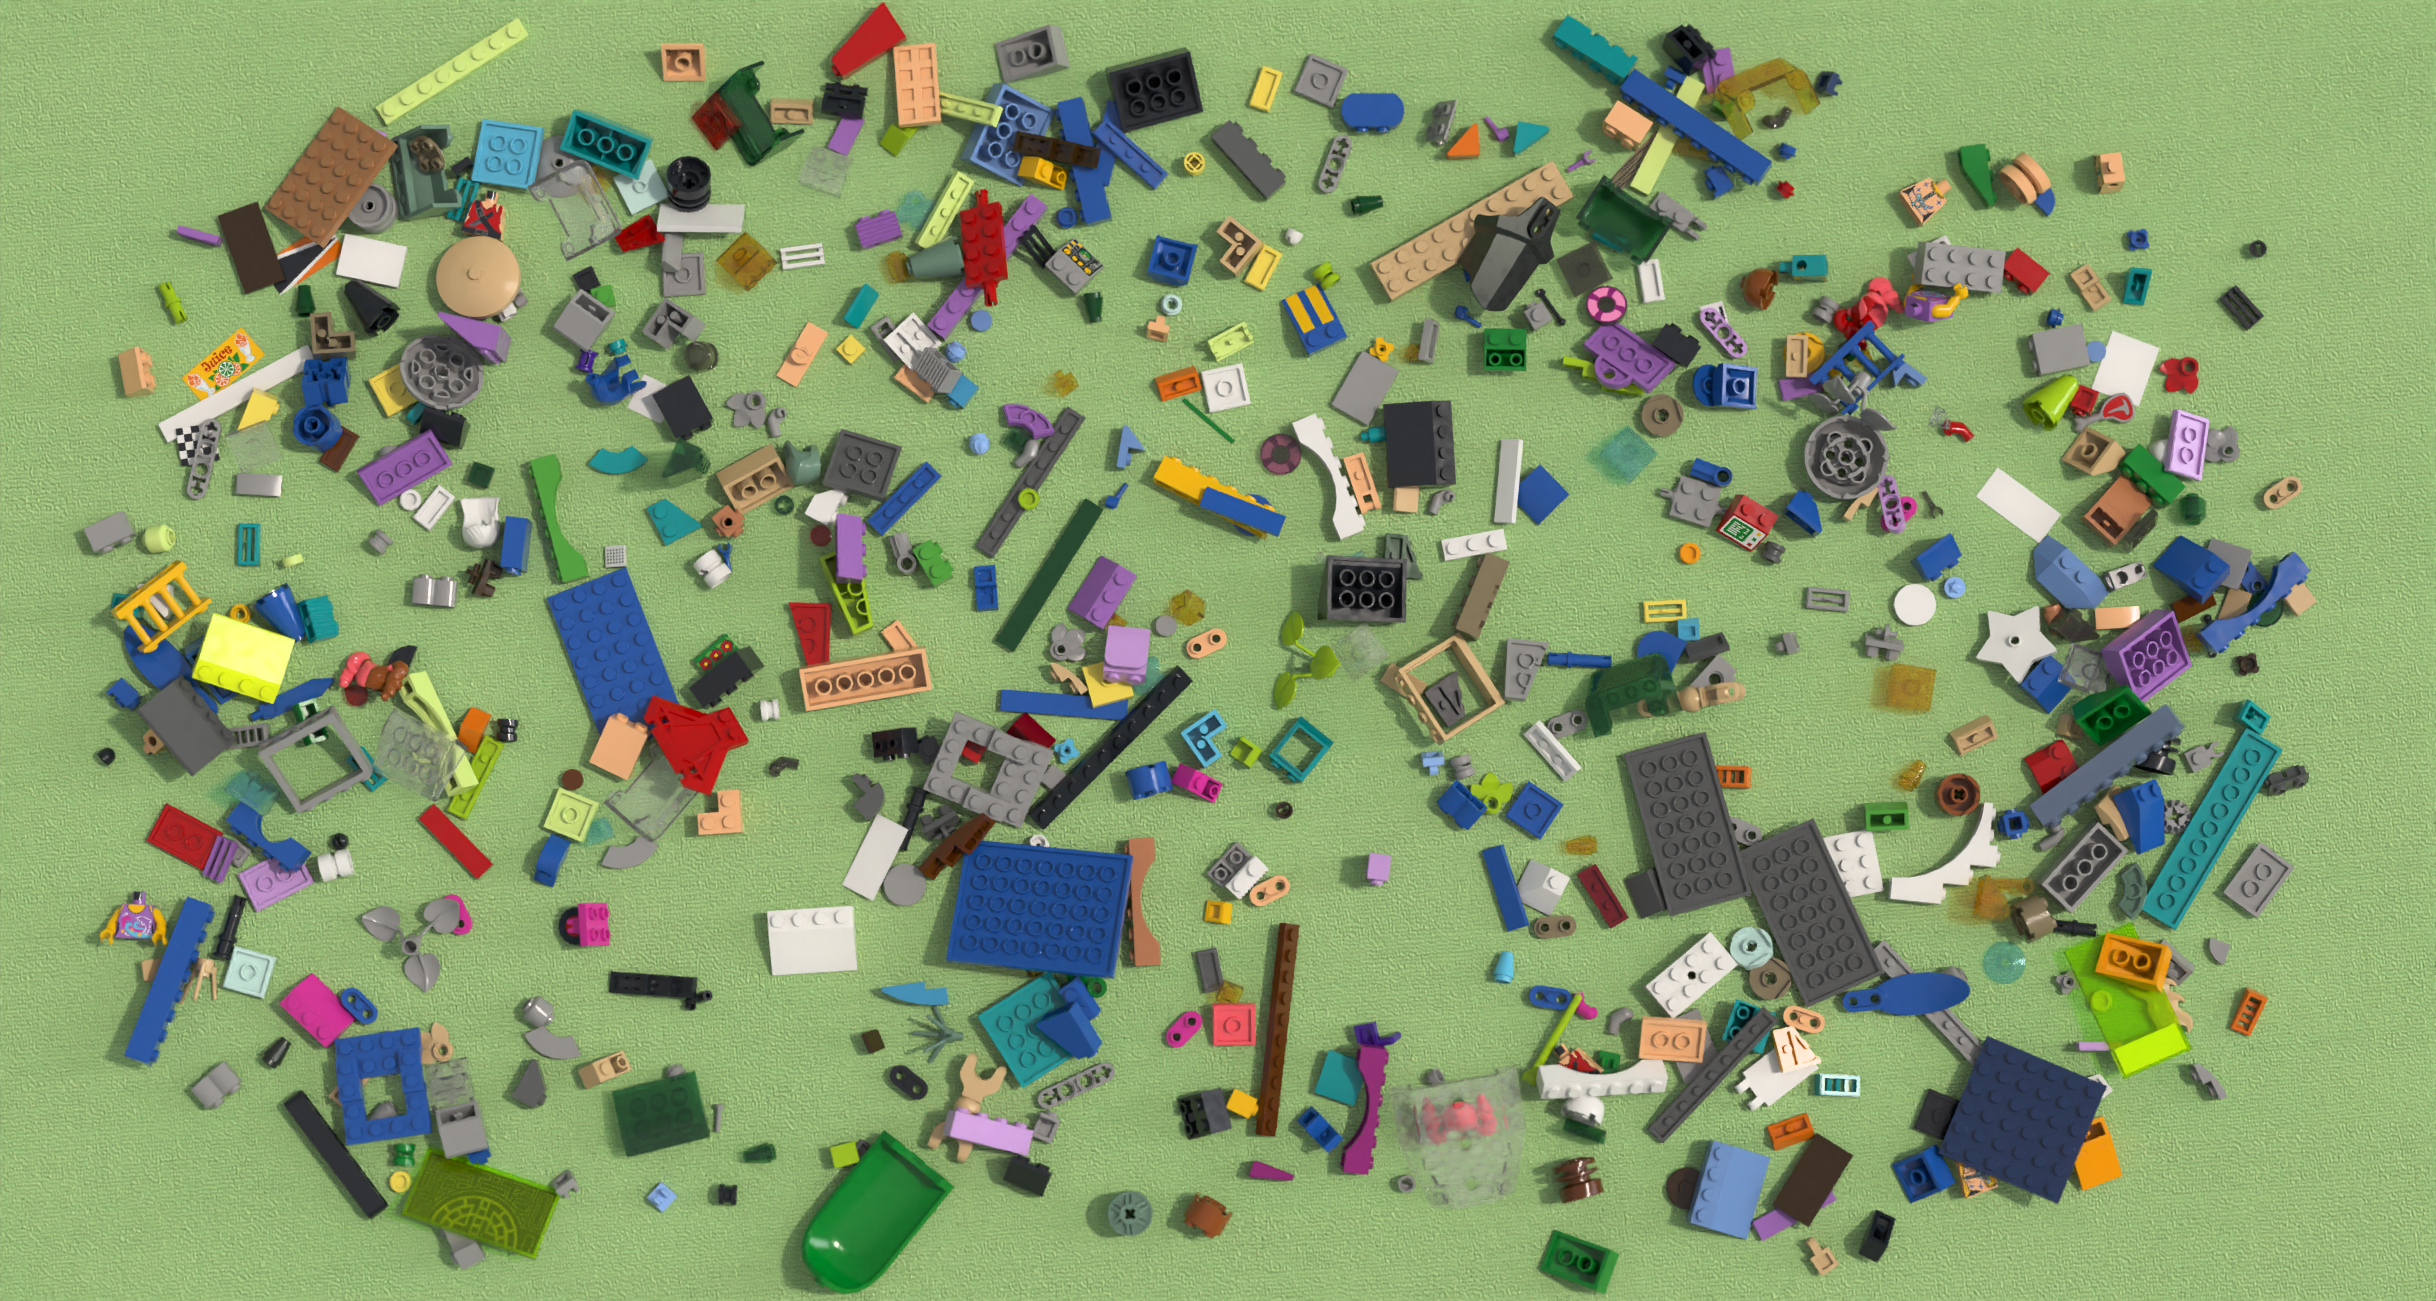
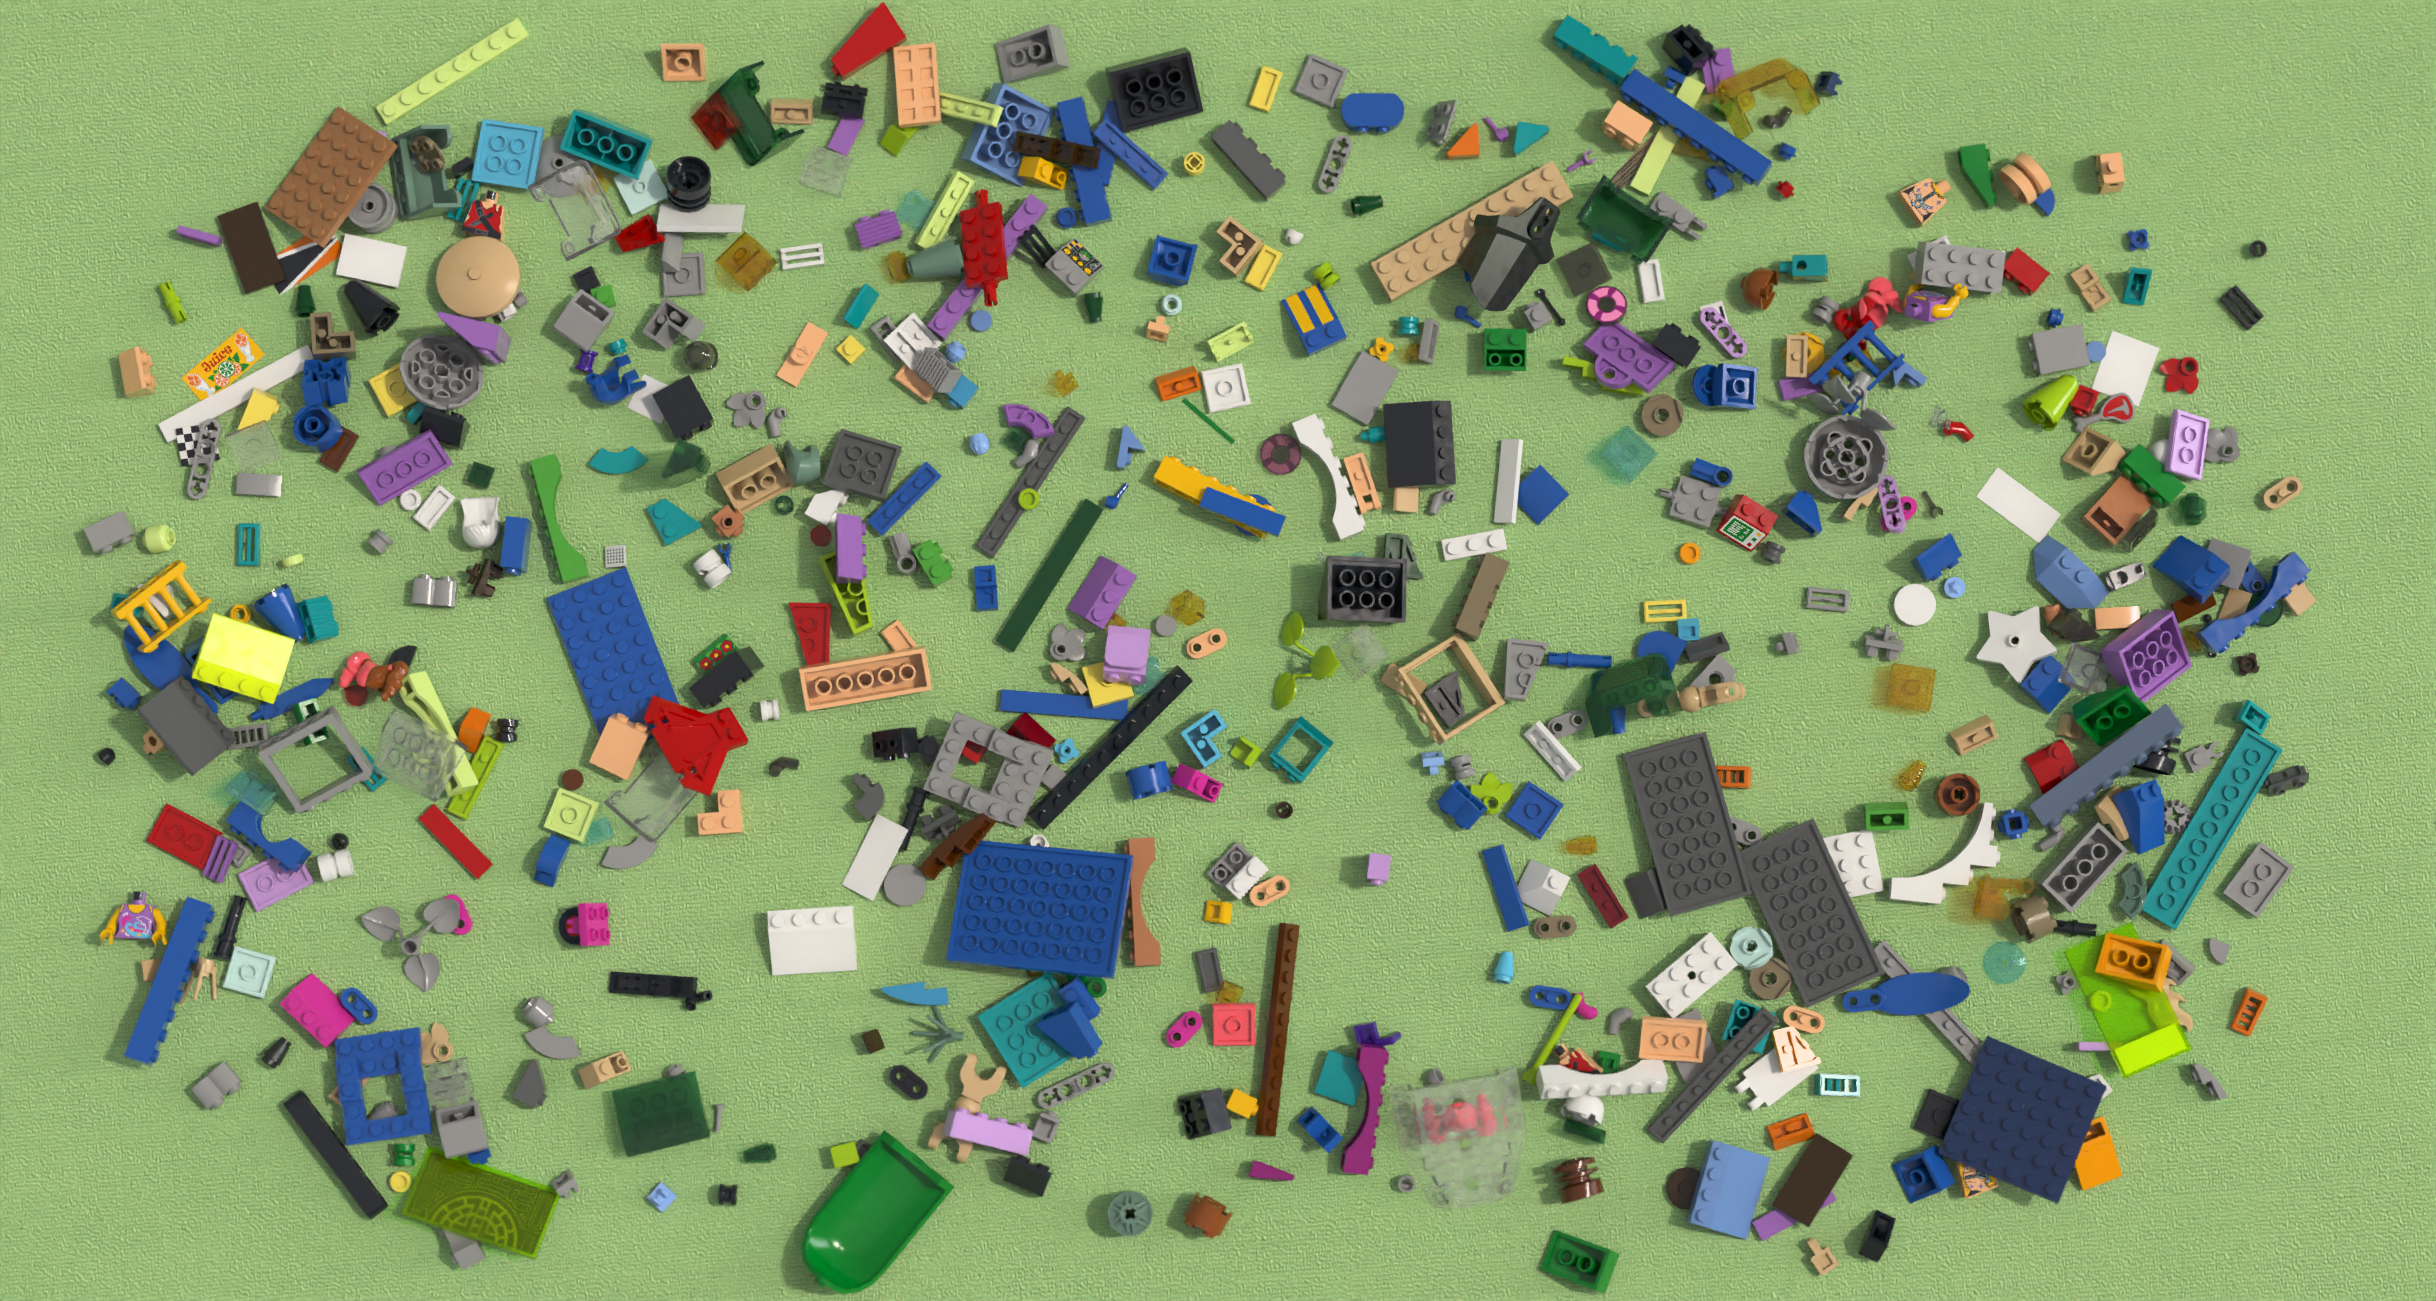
none -> teal wheel [1398,317,1419,336]
none -> blue cone [1605,702,1626,734]

